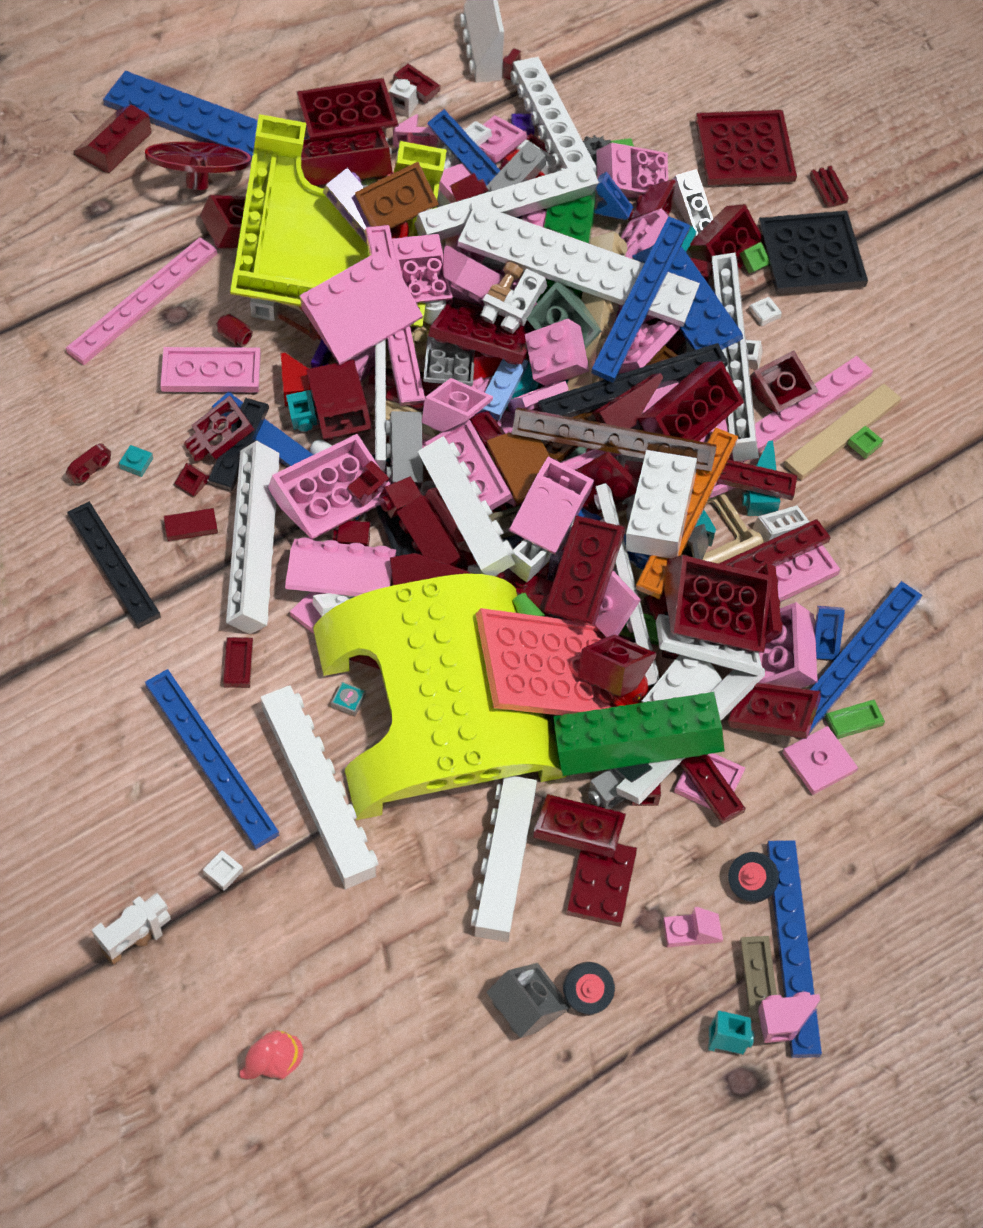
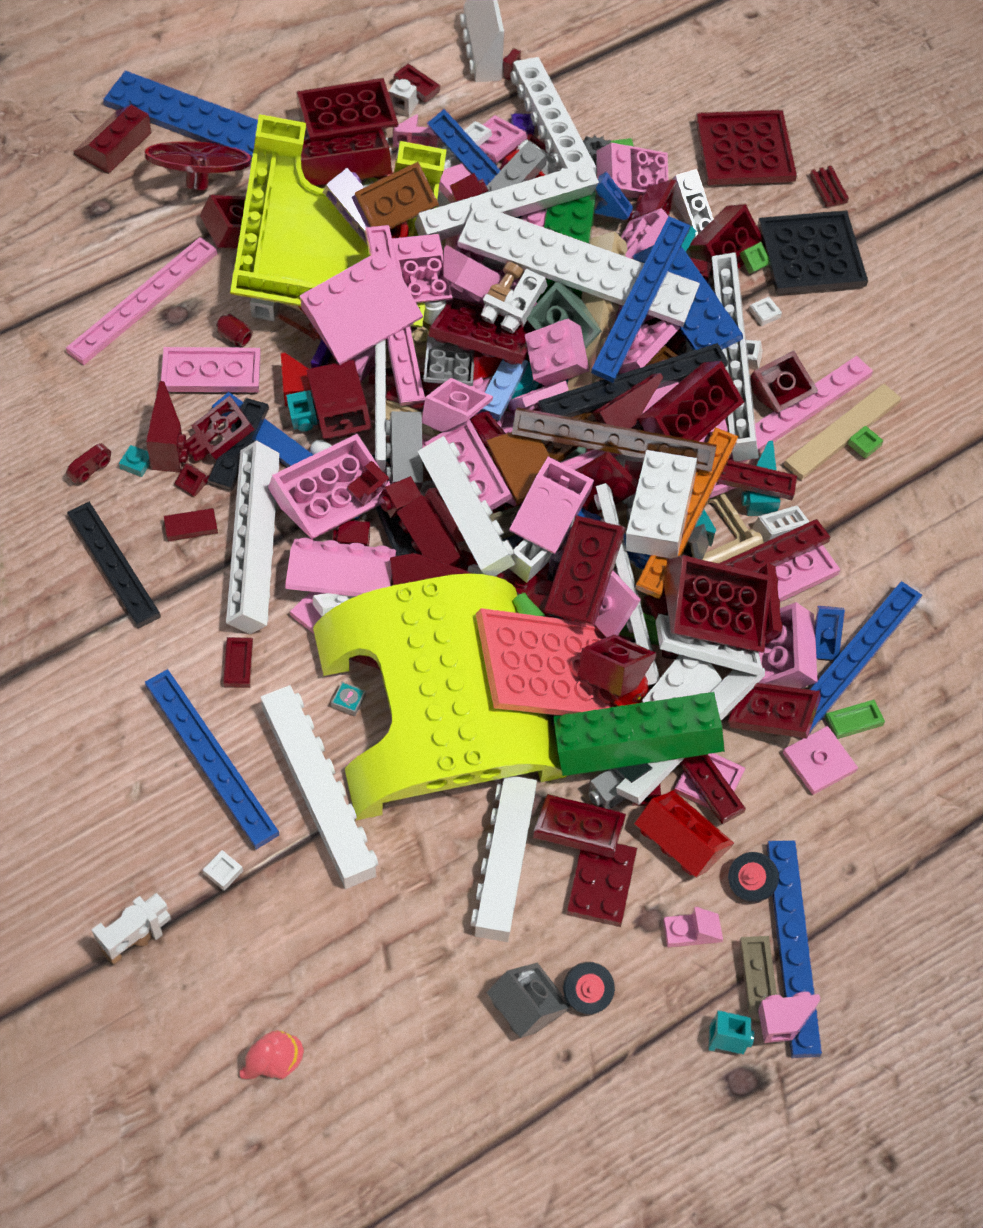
none -> dark red slope [146,381,188,473]
none -> red slope [634,790,734,878]

